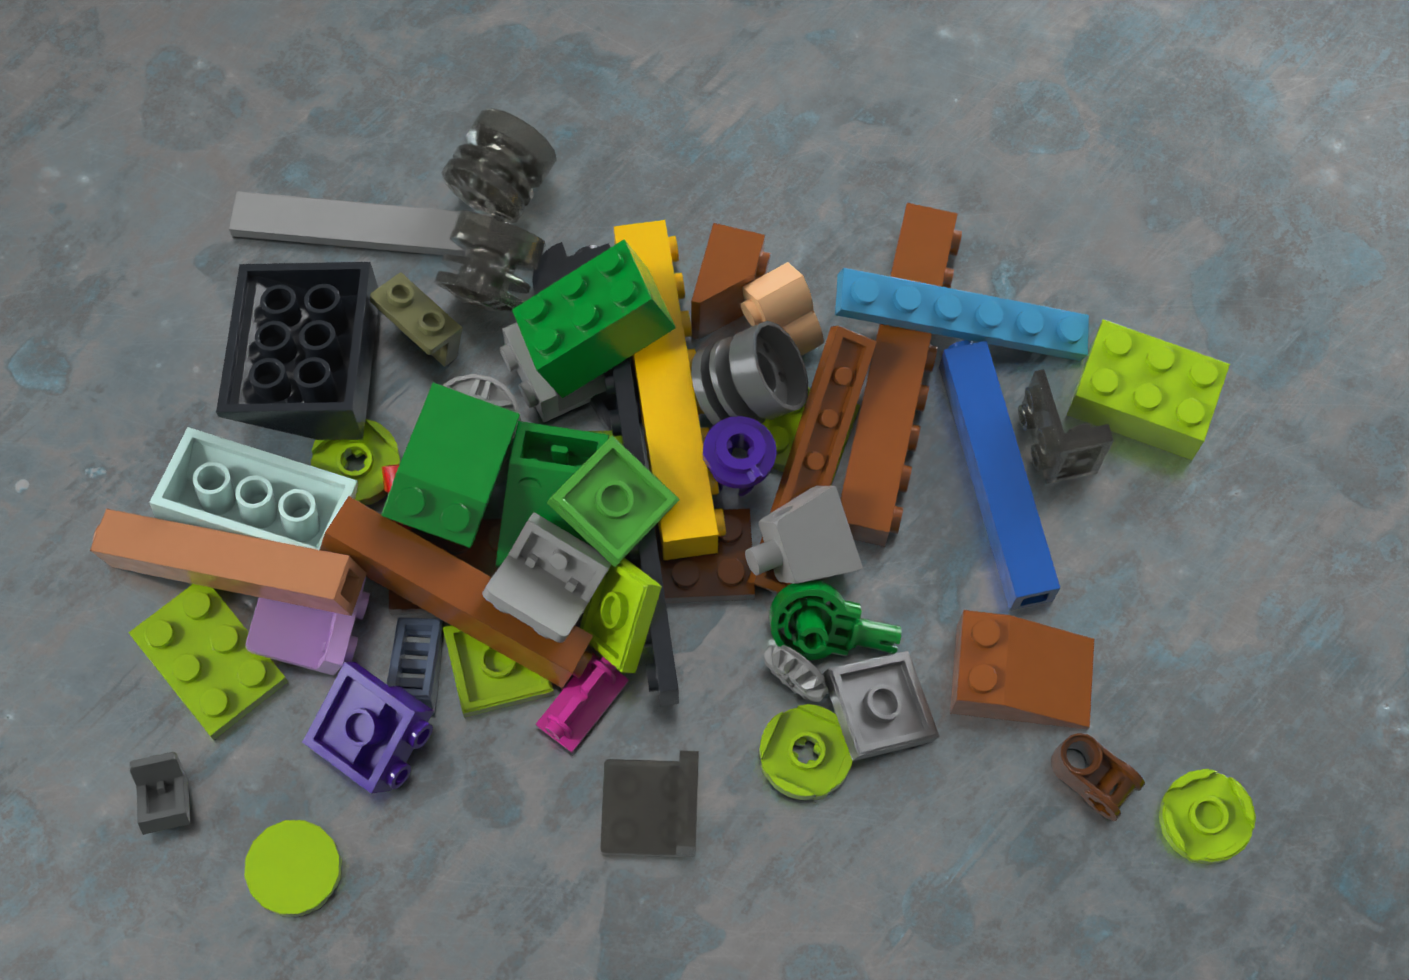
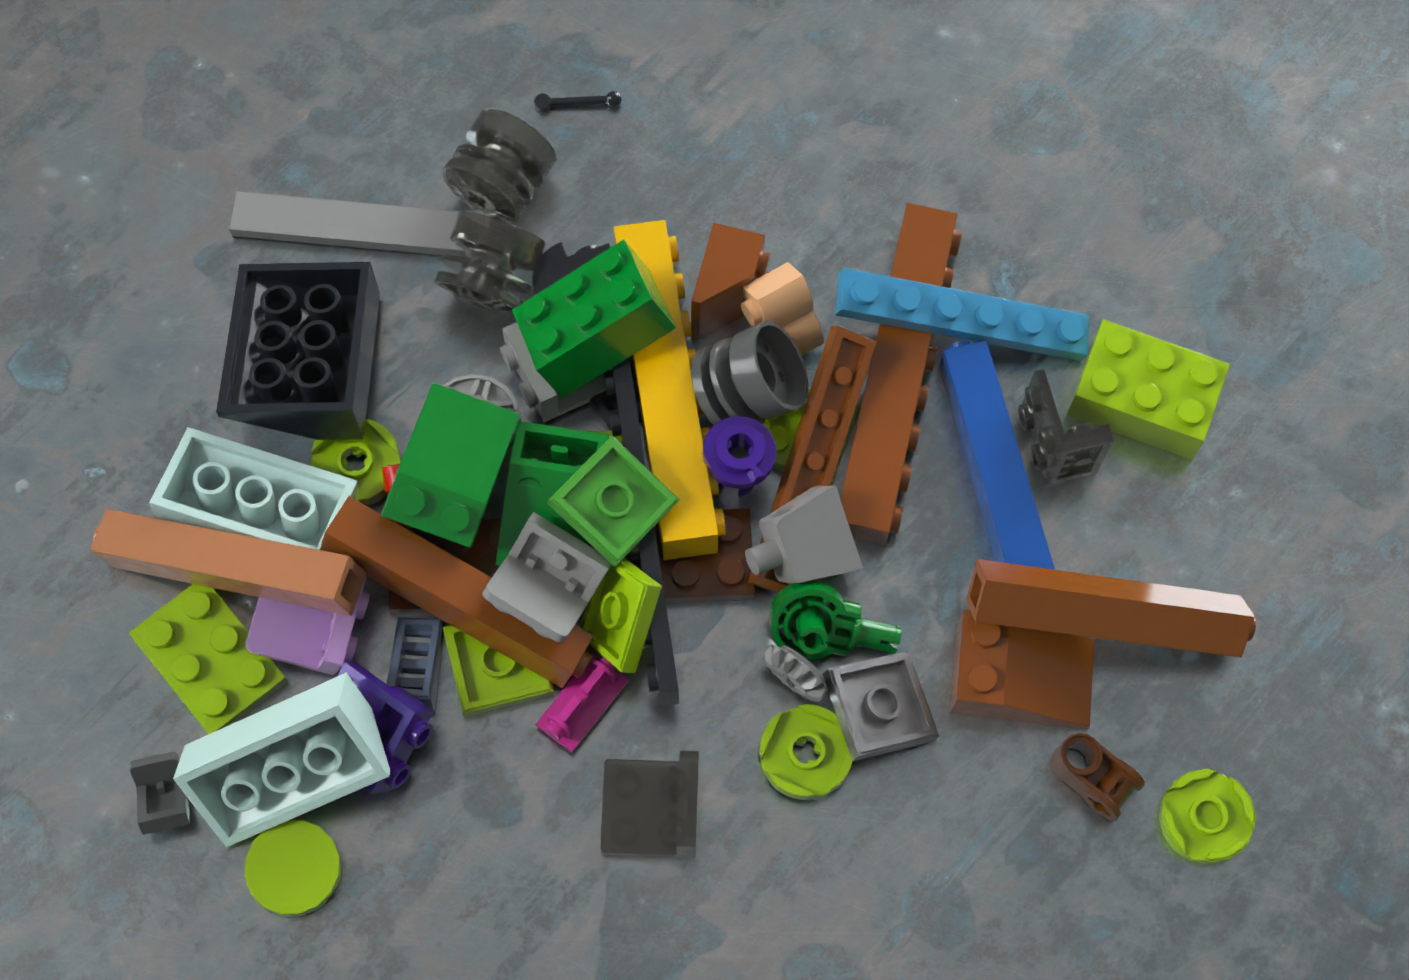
olive bracket [370,272,463,367] -> none
none -> light aqua slope [173,672,390,847]
none -> black hinge [534,91,622,112]
none -> dark orange brick [966,559,1256,657]

